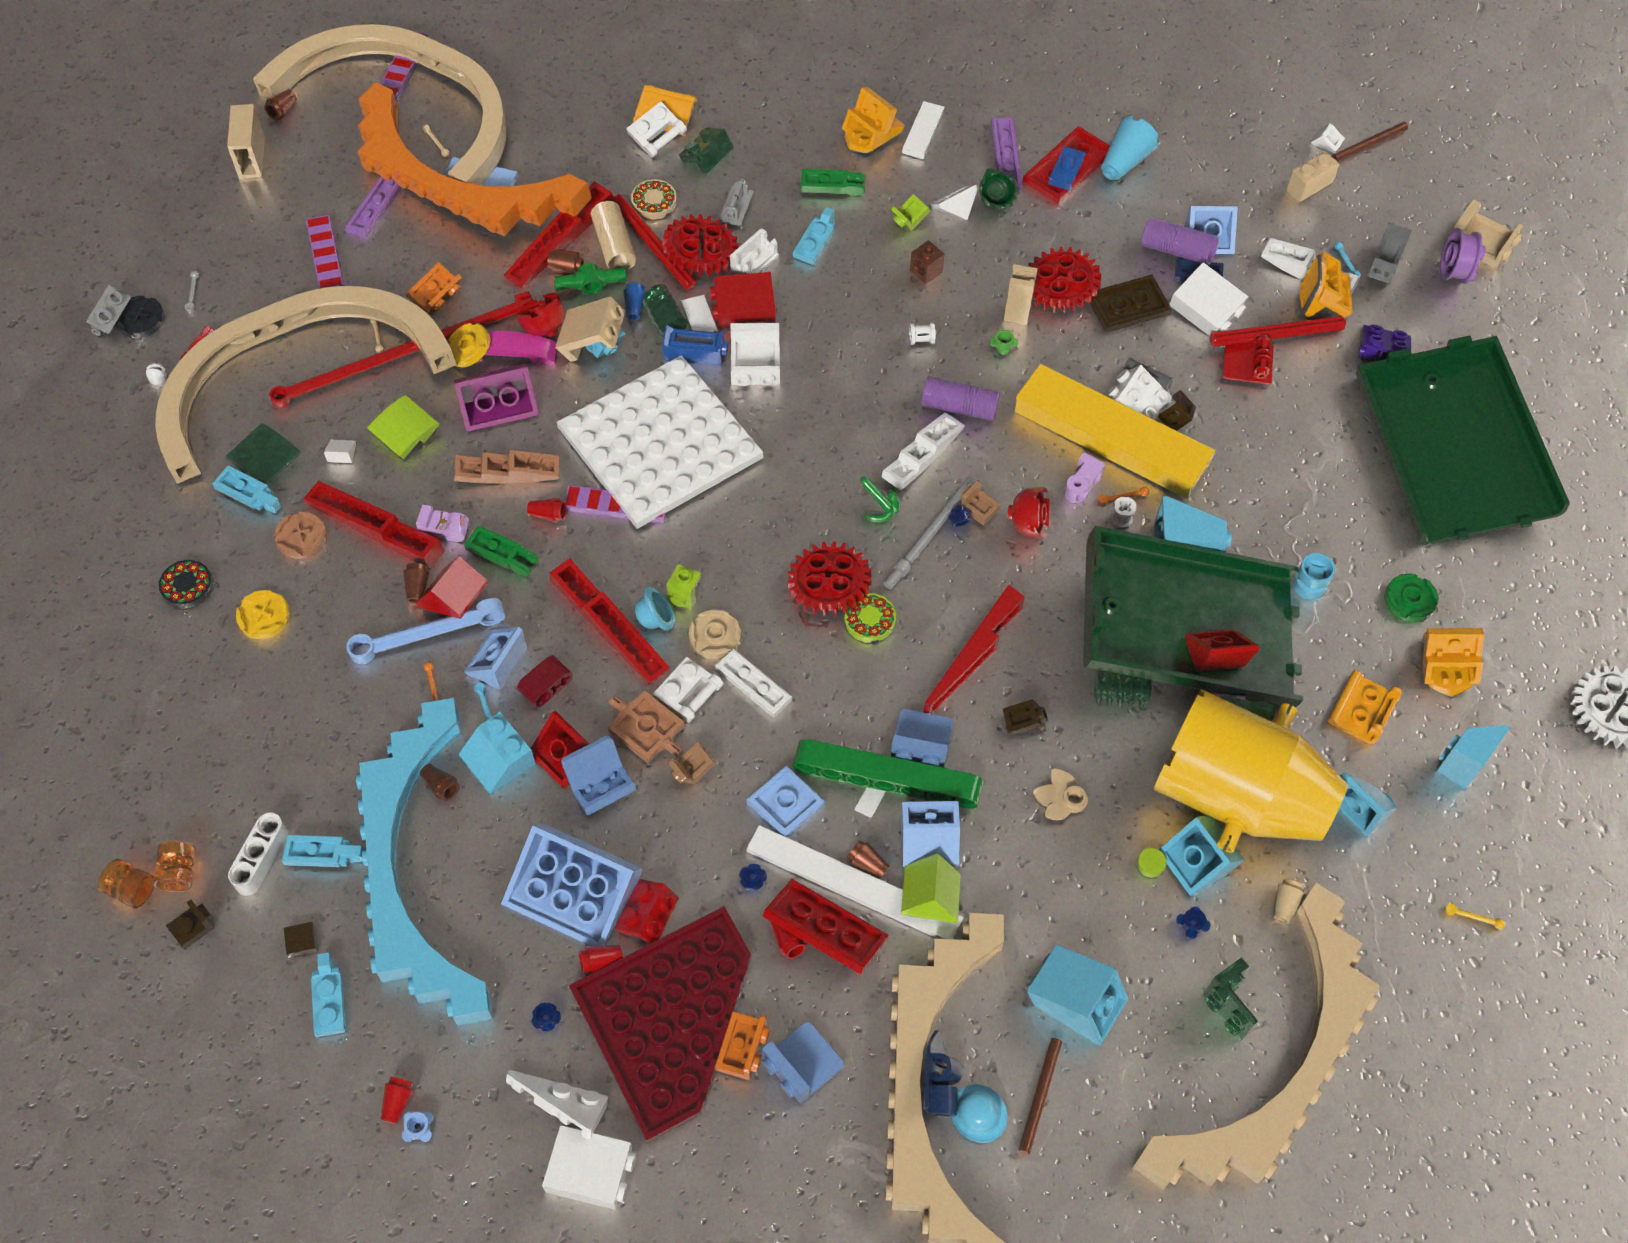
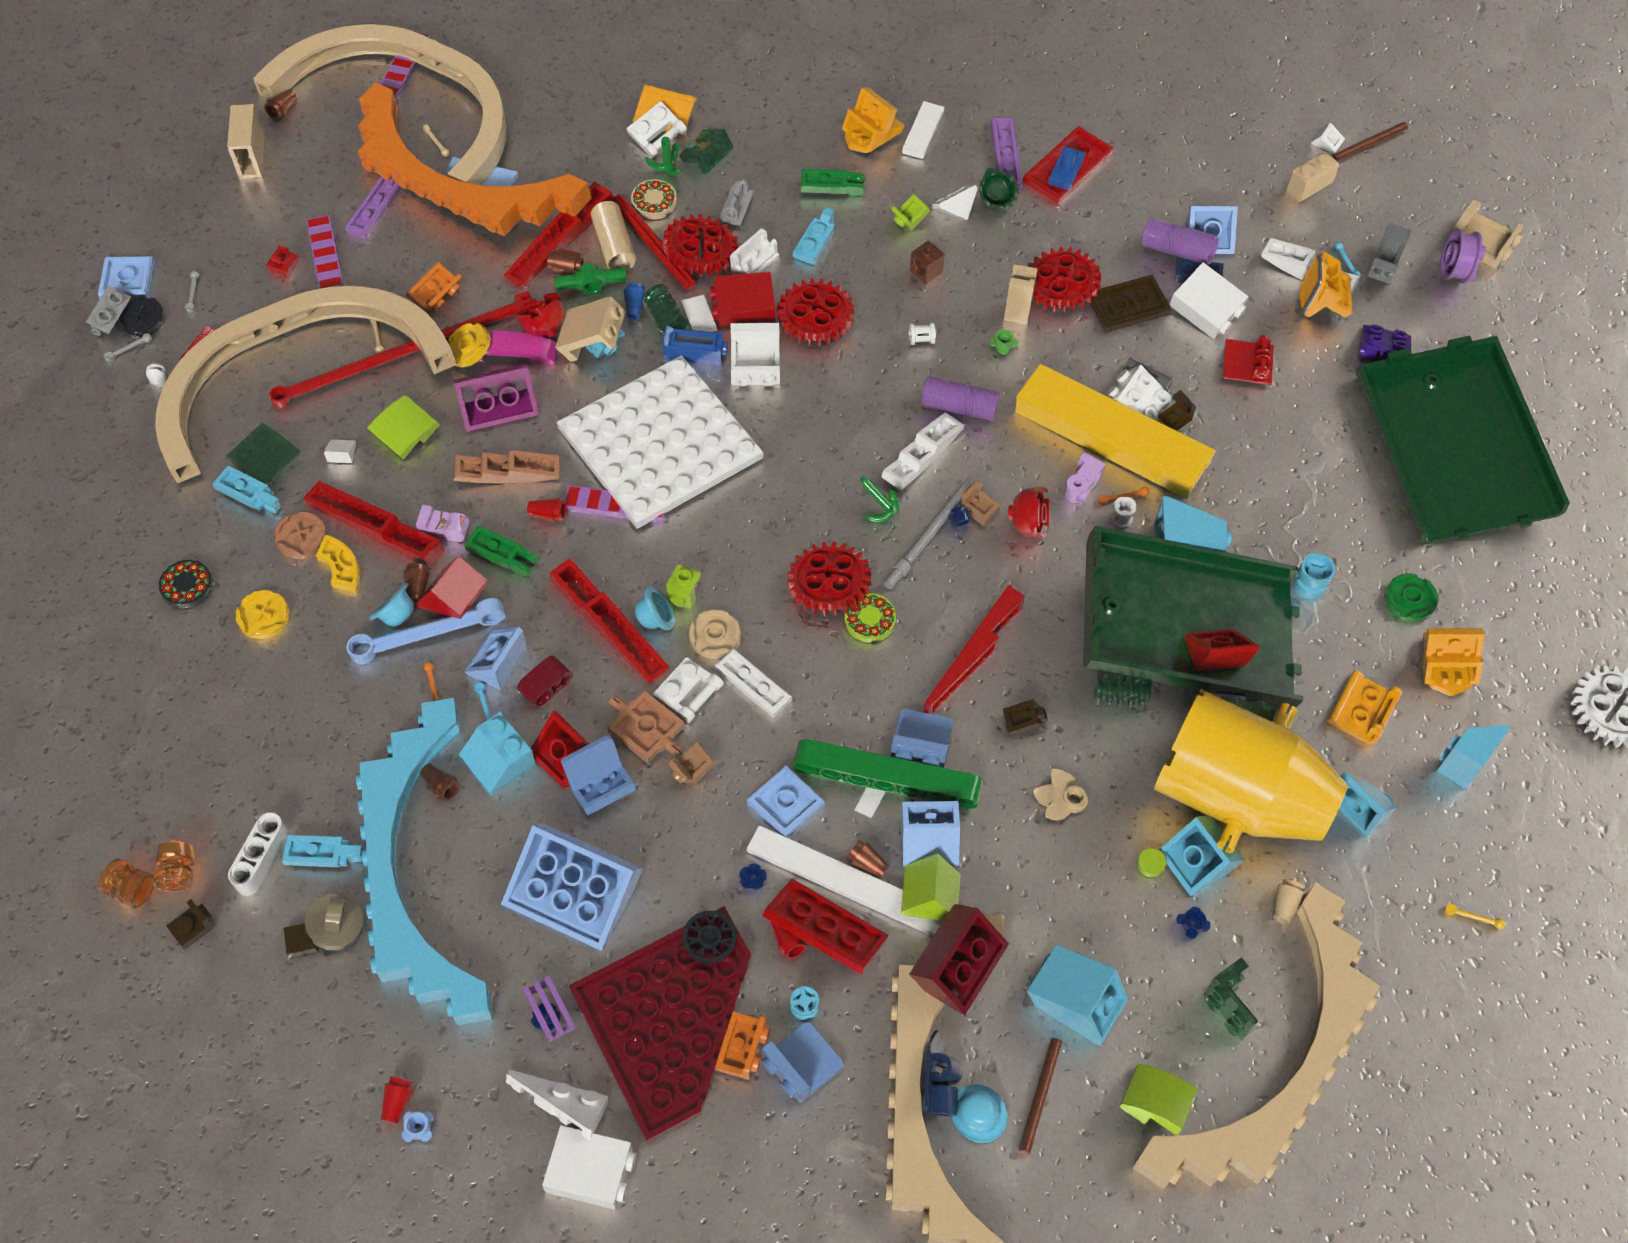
medium azure hinge [311,952,346,1038] -> none
red cone [578,945,623,974] -> none
red bracket [615,879,678,945] -> none
medium azure cone [1101,115,1160,180] -> none
red axle [1209,316,1346,347] -> none
none -> light blue tile [98,256,155,298]
none -> light grey hinge [104,333,152,362]
none -> red tile [266,245,300,278]
none -> dark tan tile [305,893,364,950]
none -> yellow tile [316,534,360,593]
none -> medium azure hat [369,583,414,627]
none -> medium lavender tile [523,976,576,1042]
none -> green piece [644,136,681,177]
none -> black wheel [682,911,737,964]
none -> red gear [777,278,854,346]
none -> medium azure wheel [790,986,819,1021]
none -> dark red slope [909,904,1009,1015]
none -> lime slope [1119,1064,1198,1135]

